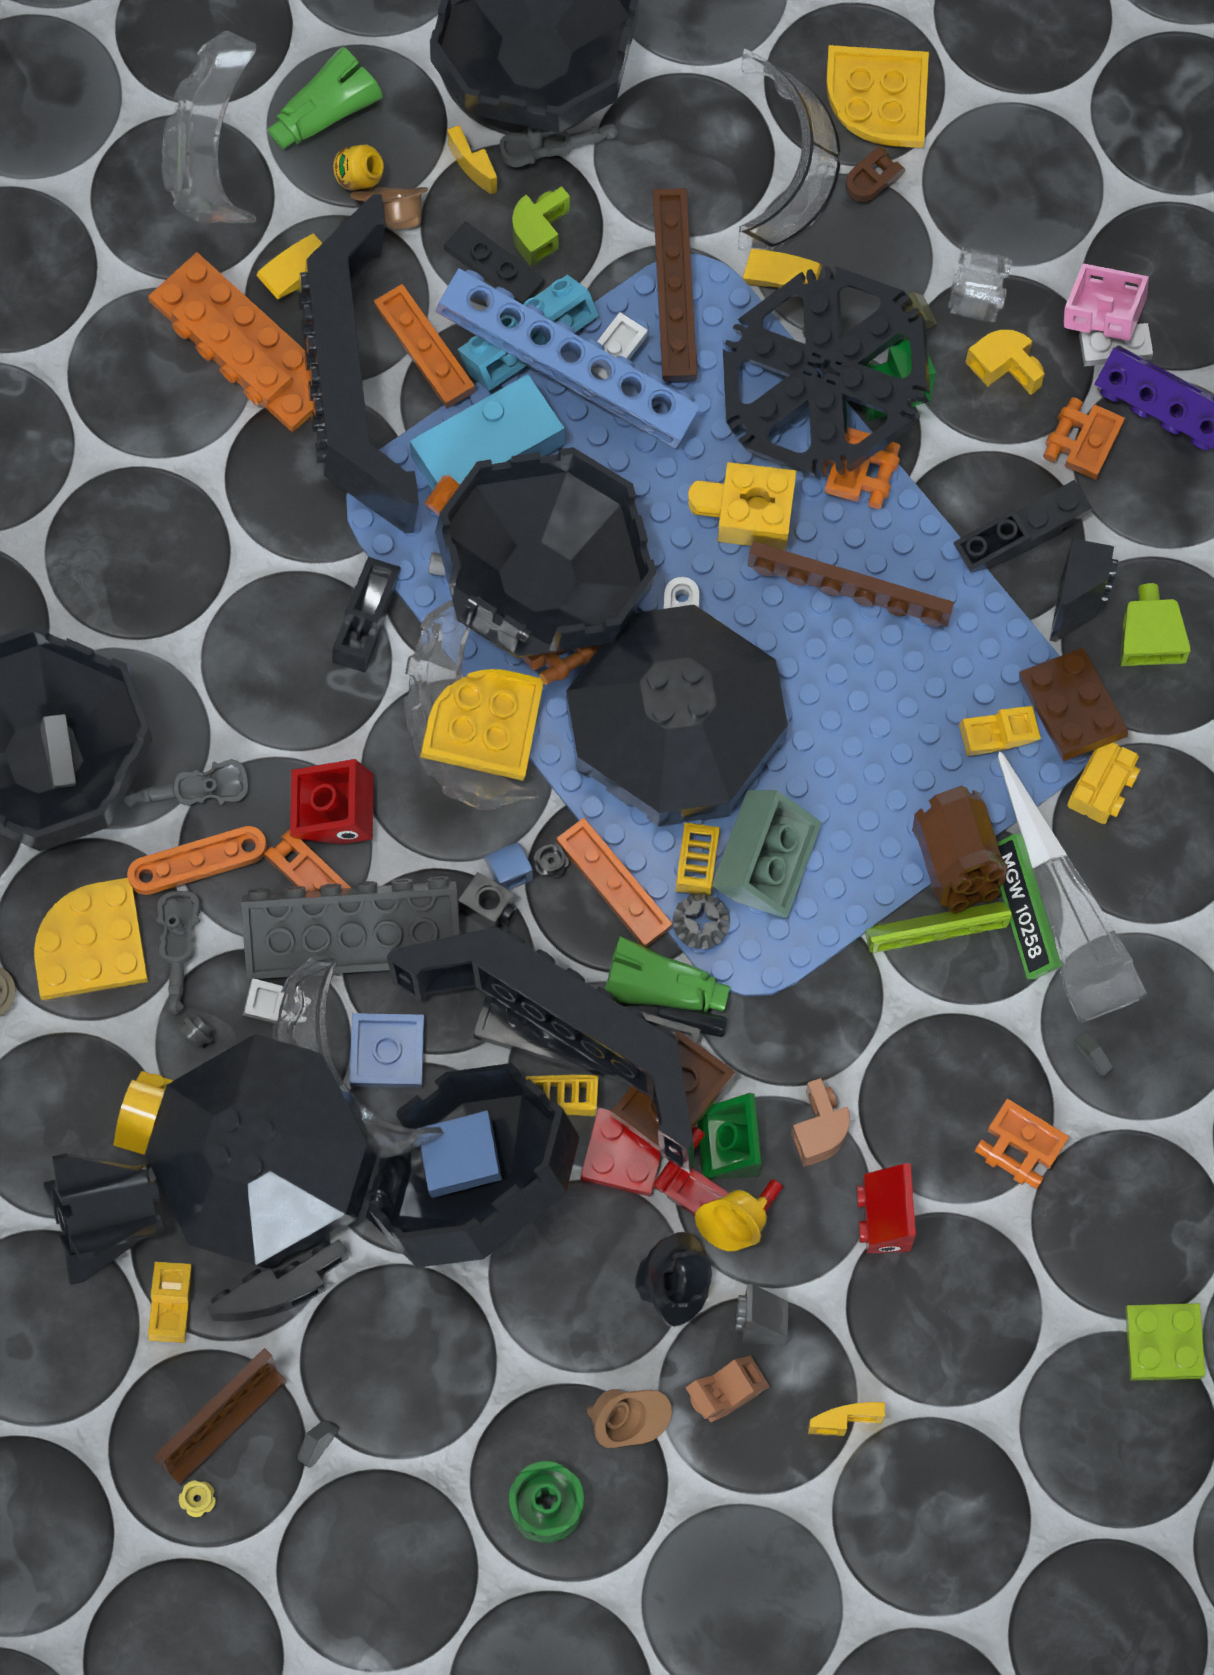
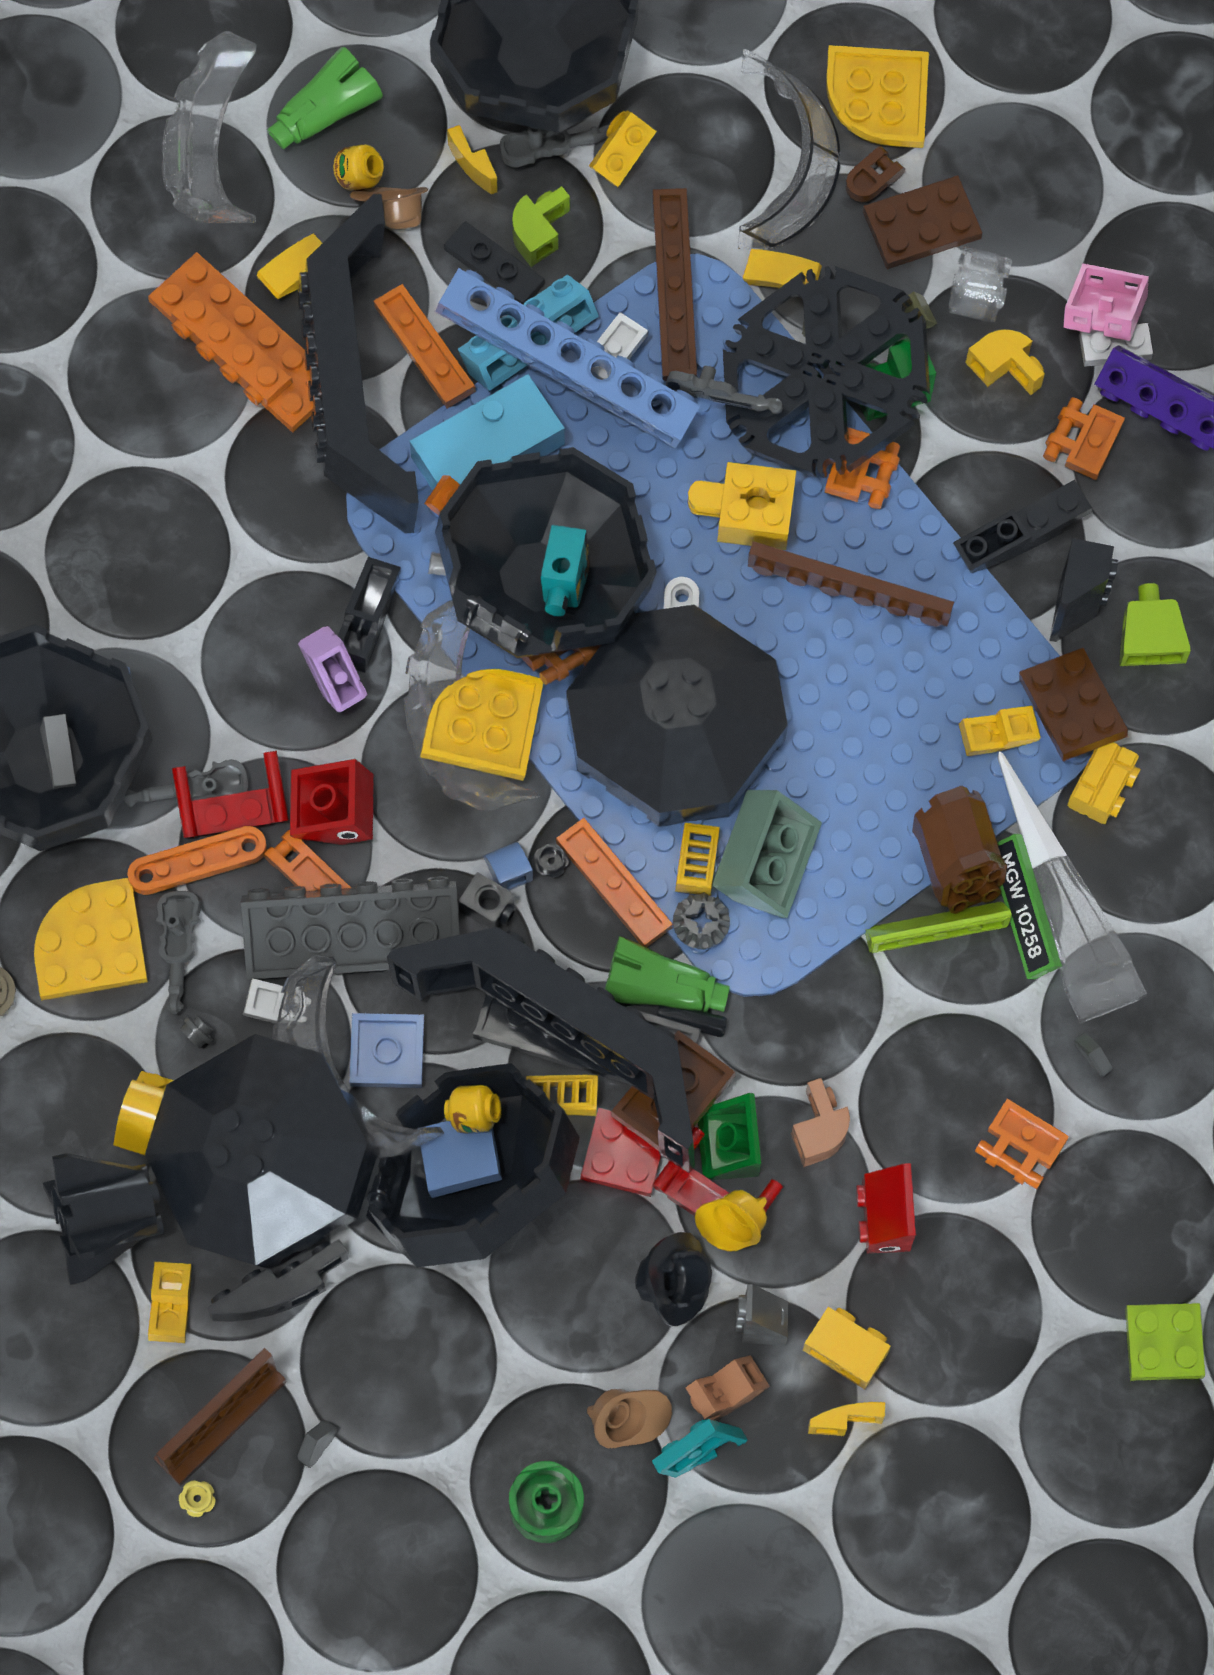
none -> red plate [172,750,289,838]
none -> lavender brick [298,626,368,712]
none -> yellow head [444,1085,501,1133]
none -> teal torso [541,525,590,616]
none -> yellow plate [589,111,657,187]
none -> teal wing [652,1419,748,1478]
none -> dark grey piece [666,366,783,414]
none -> yellow brick [803,1307,891,1390]
none -> reddish brown plate [863,175,982,269]

